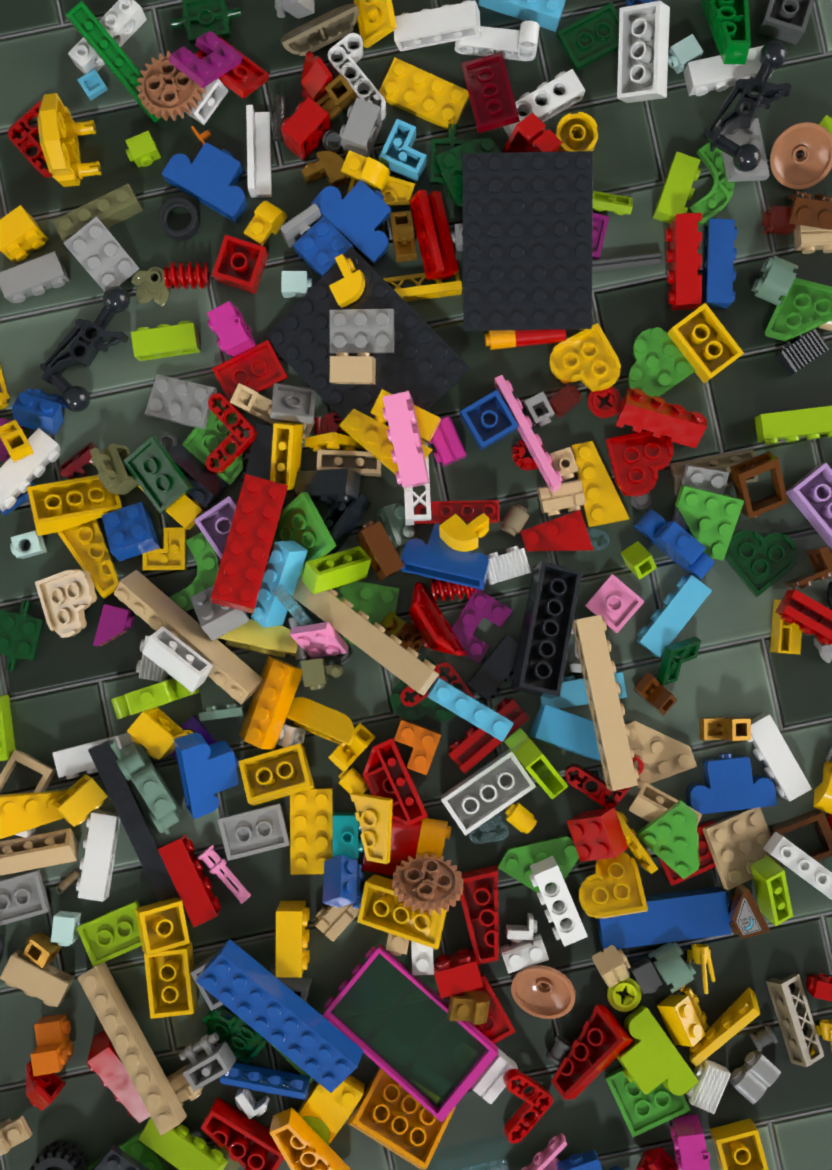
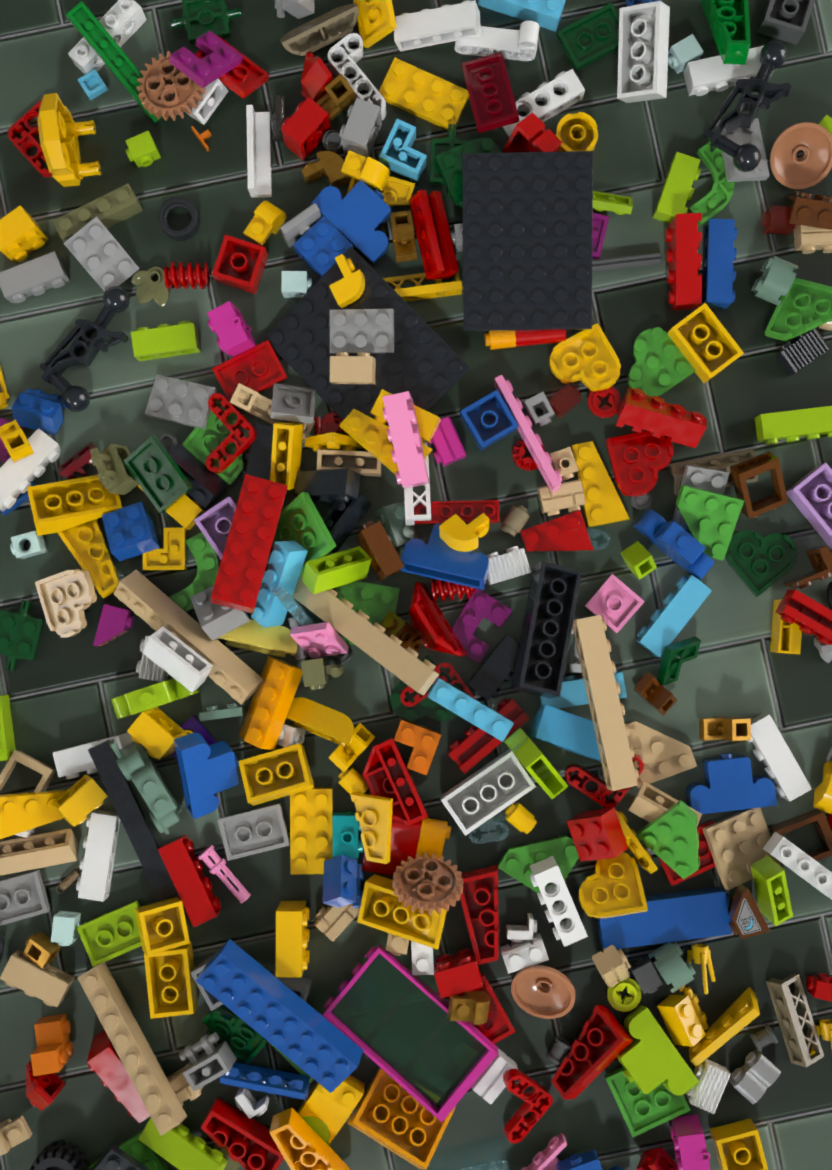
blue brick [162,143,247,224] -> none

